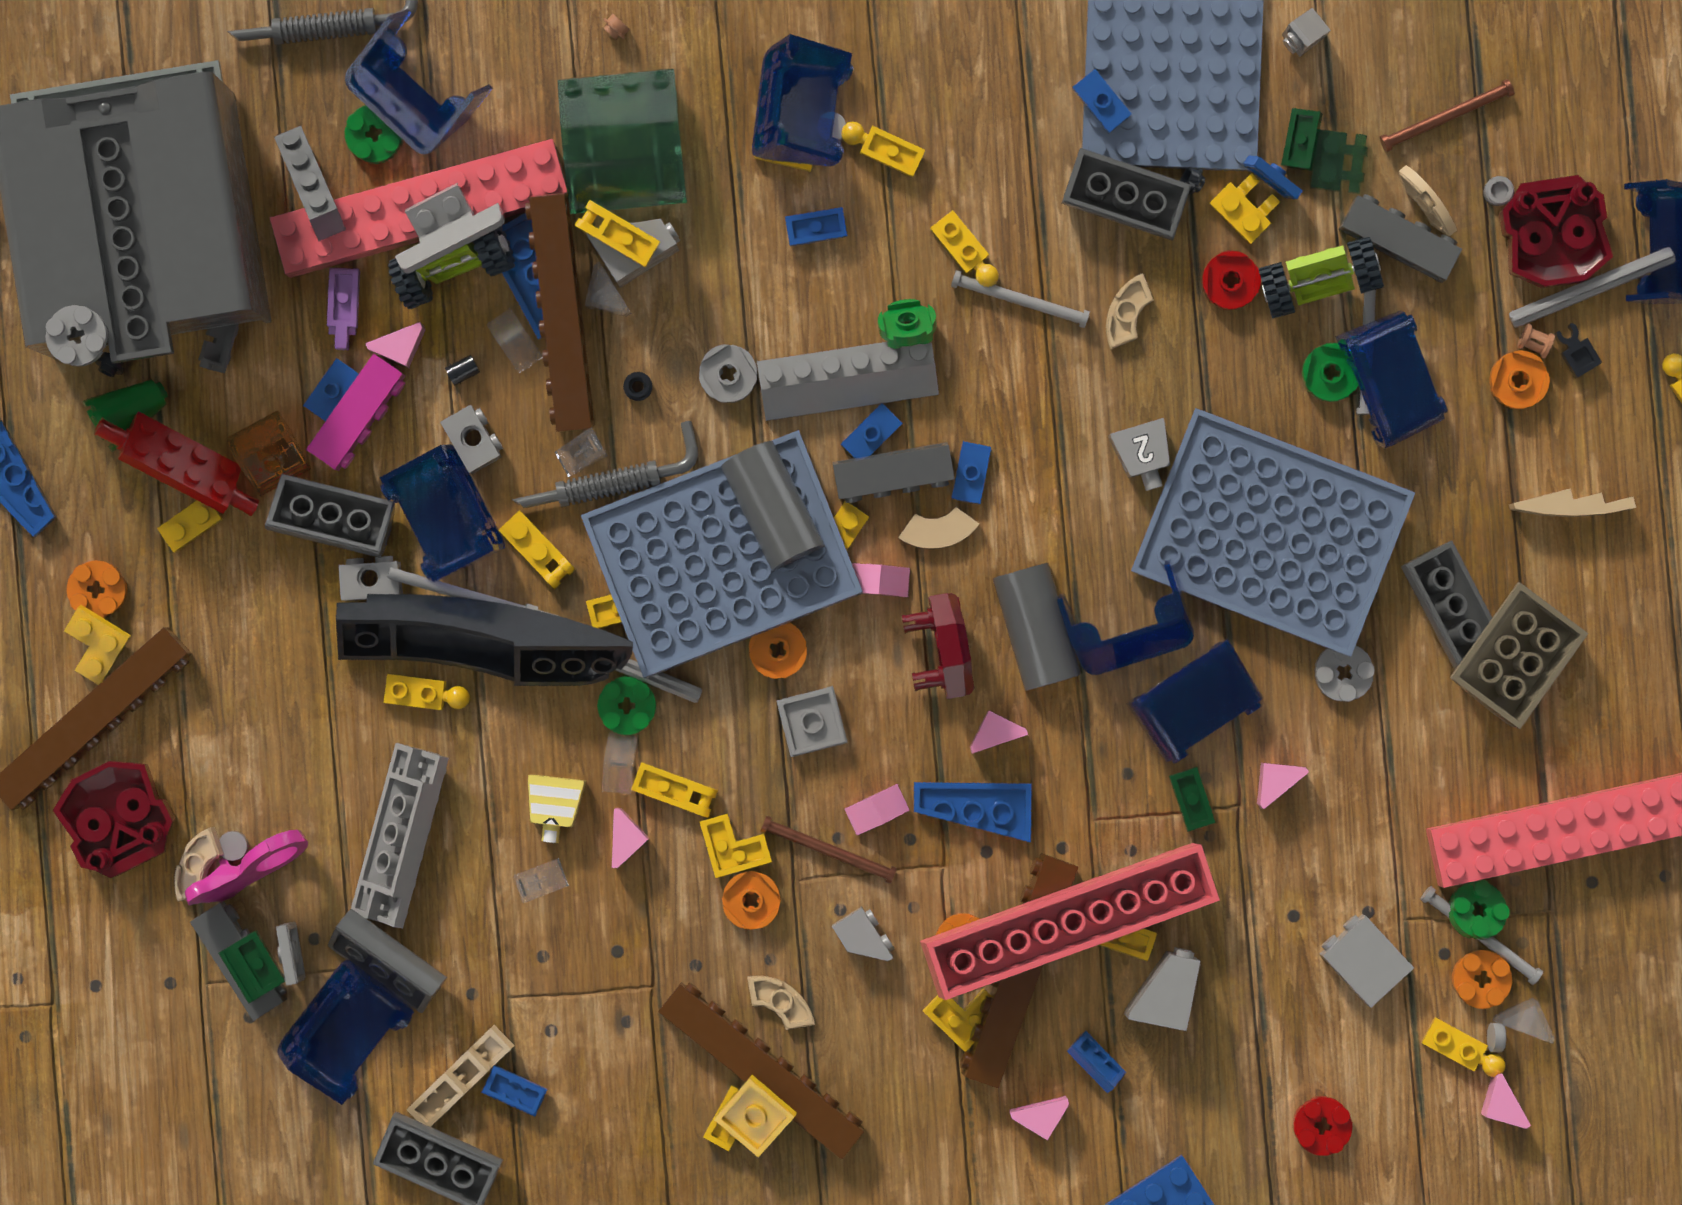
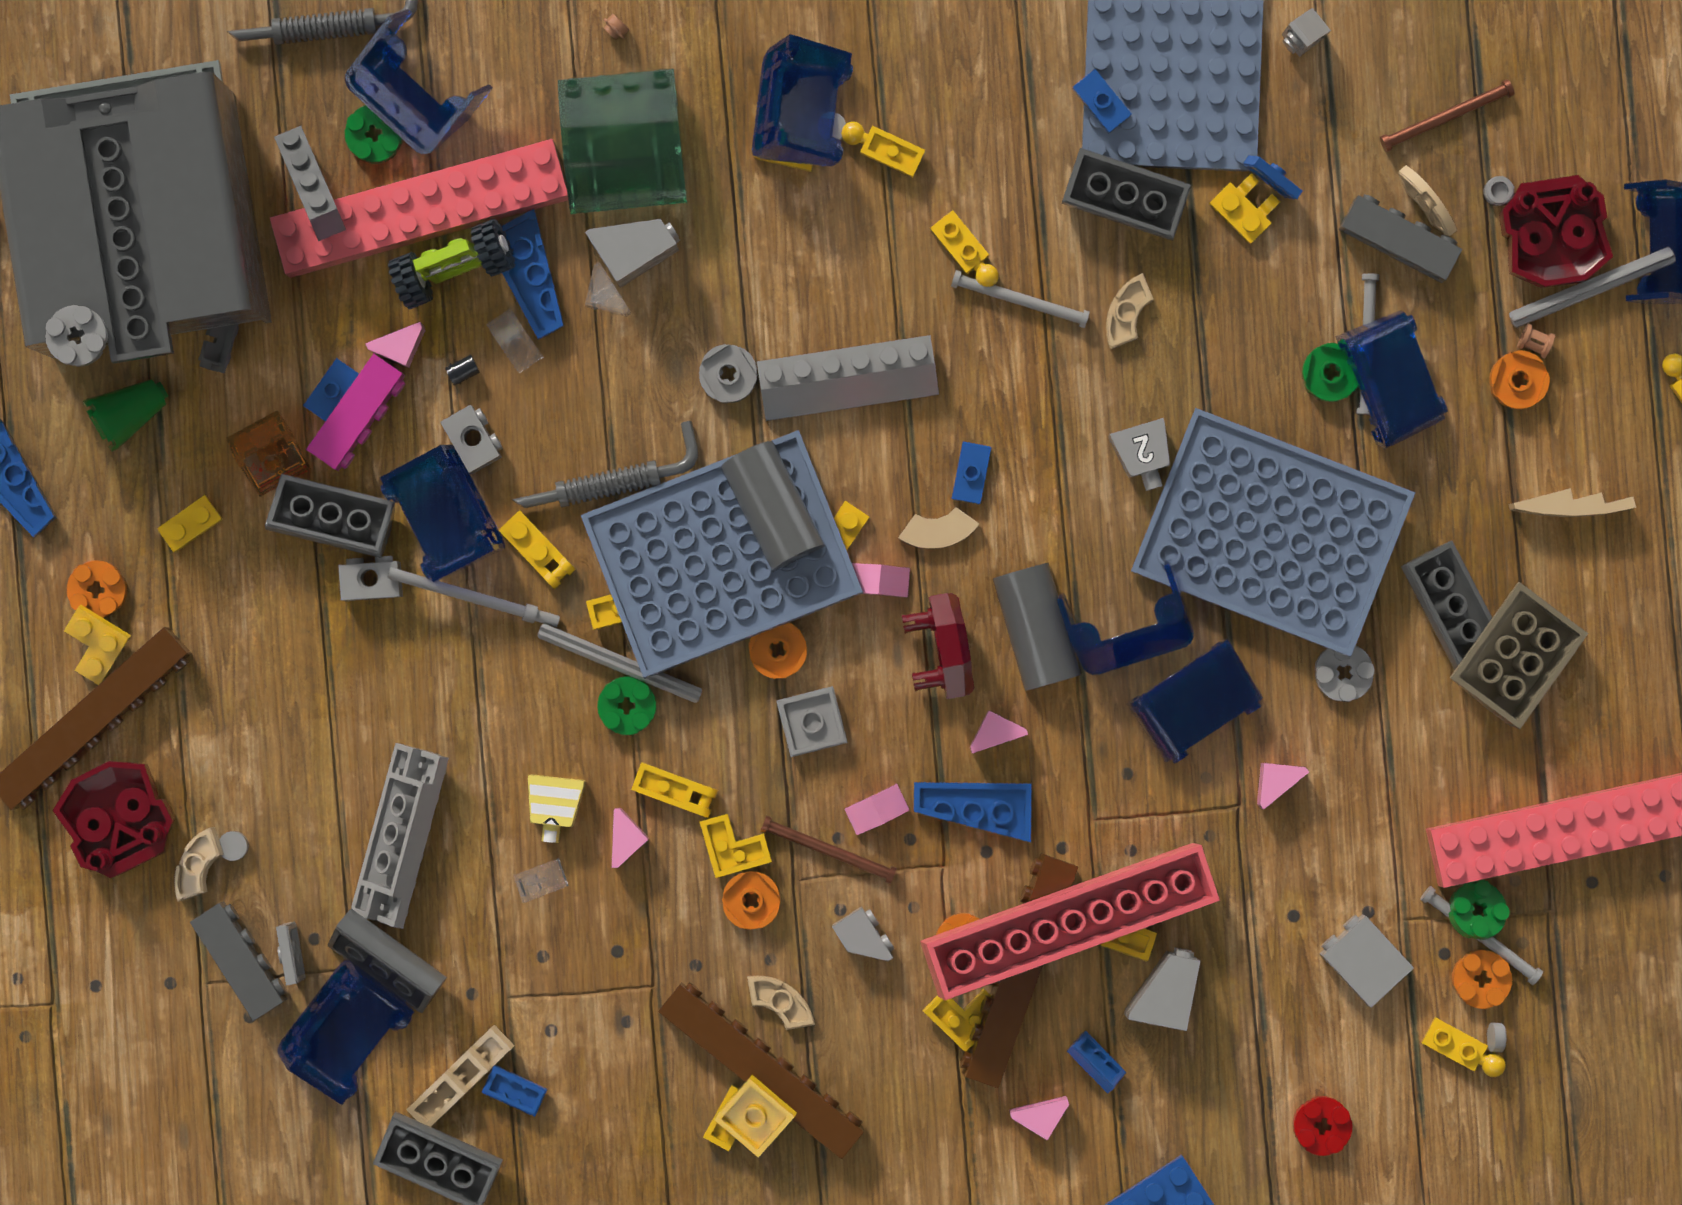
red plate [93,411,260,516] -> none
black plate [95,352,124,377] -> none
dark pink animal [185,830,308,905] -> none
dark green plate [218,930,285,1004] -> none
medium lavender hinge [327,268,360,350] -> none
black slope [336,594,633,686] -> none
yellow plate [383,674,470,710] -> none
light grey plate [395,183,504,273] -> none
reddish brown brick [525,192,595,432] -> none
clear slope [555,428,608,477] -> none
yellow plate [574,200,661,268] -> none
clear slope [602,733,638,794] -> none
black plate [623,372,653,401] -> none
blue plate [785,207,847,247] -> none
dark grey brick [832,442,954,503] -> none
blue plate [841,403,903,458] -> none
green plate [878,299,937,349] -> none
dark green plate [1169,767,1216,832] -> none
black plate [1180,167,1205,195] -> none
red plate [1201,251,1261,310] -> none
plate [1259,236,1384,319] -> none
dark green plate [1281,108,1323,171] -> none
clear green plate [1310,129,1368,194] -> none
bright pink slope [1481,1073,1531,1129] -> none
clear slope [1493,998,1555,1044] -> none
black plate [1554,323,1603,379] -> none

